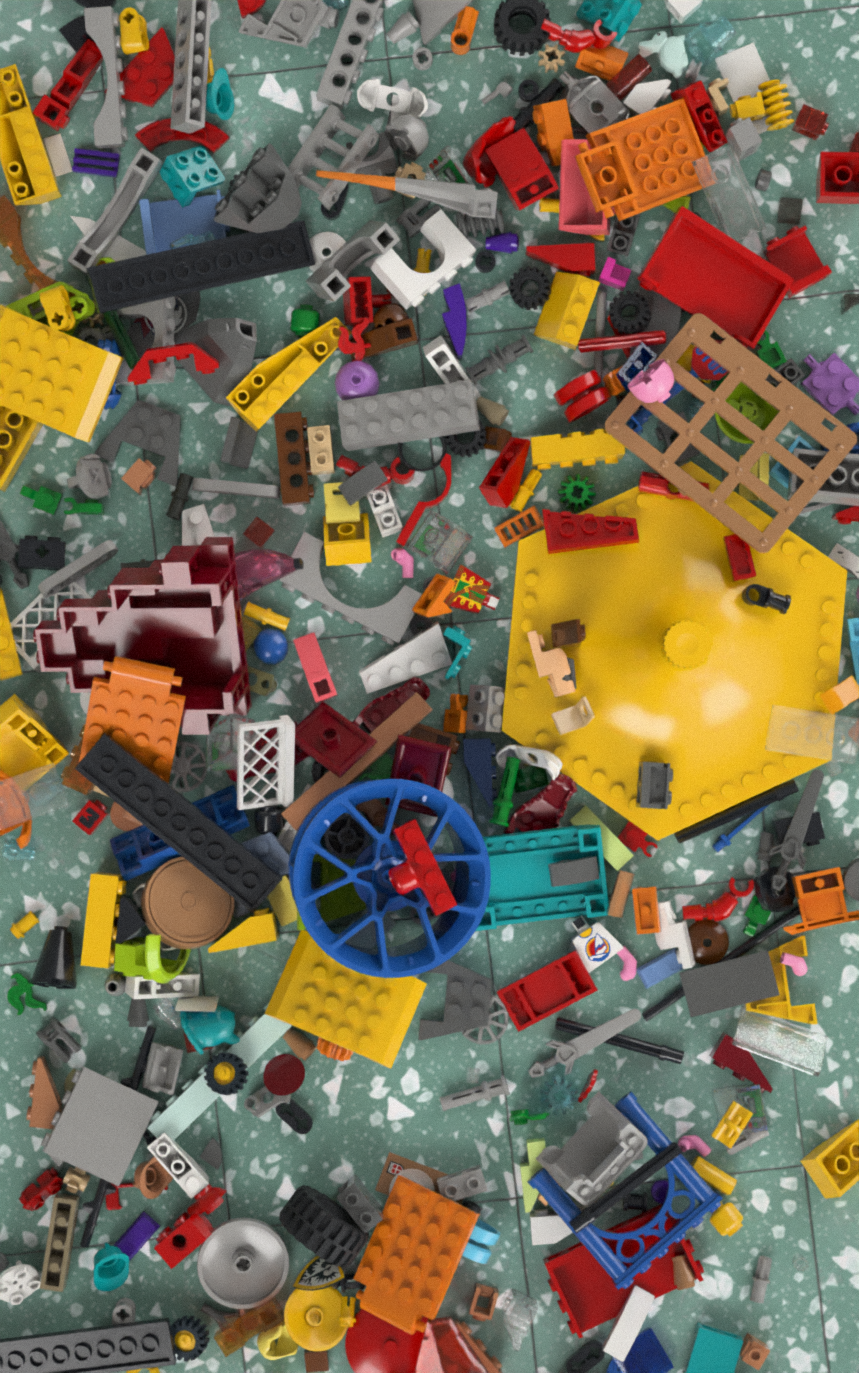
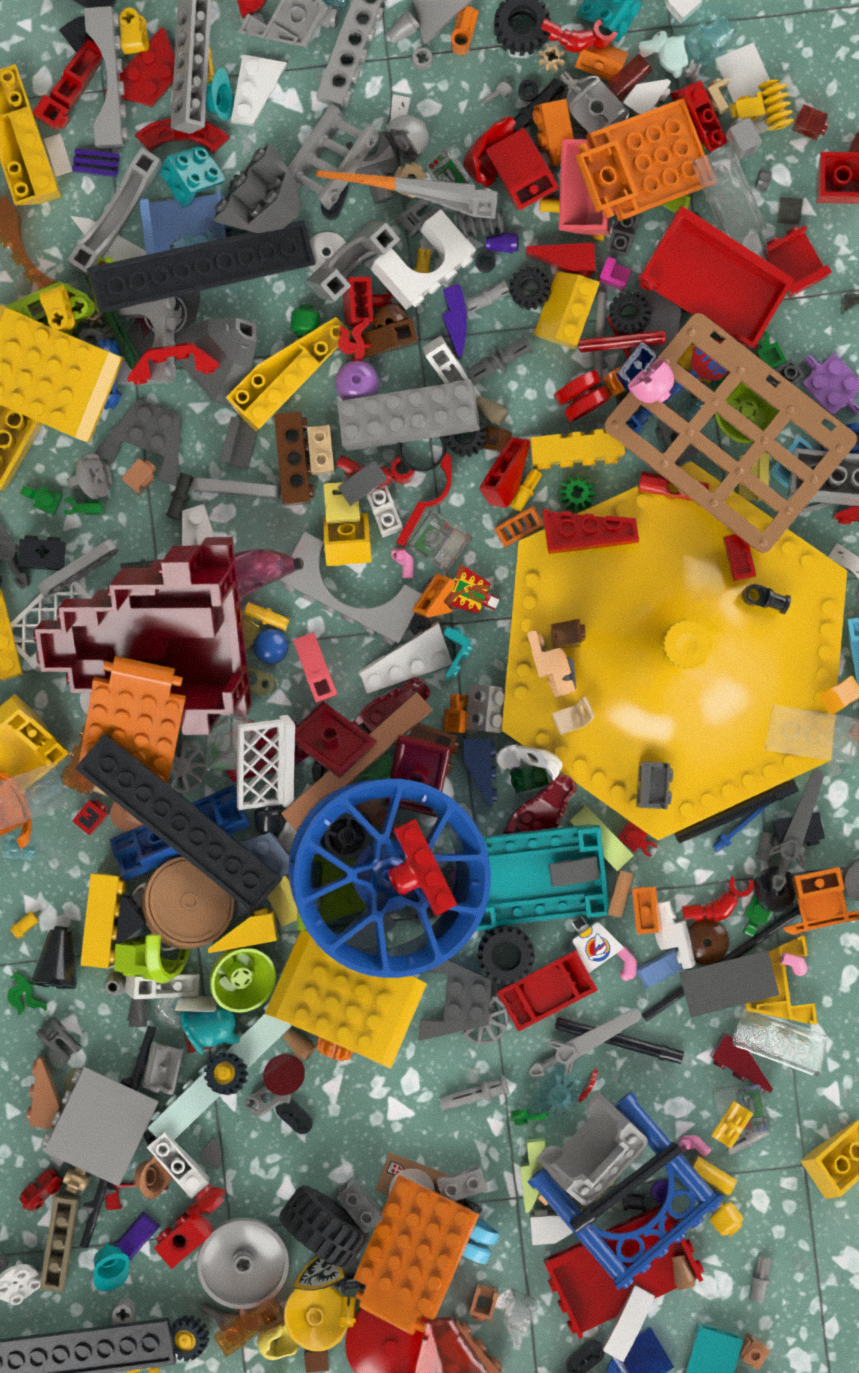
clear red panel [243,517,275,550] -> none
white piece [357,79,428,118] -> none
green pin [489,757,521,827] -> none
none -> lime piece [210,947,276,1013]
none -> white wing [231,55,287,126]
none -> black tyre [477,926,535,985]

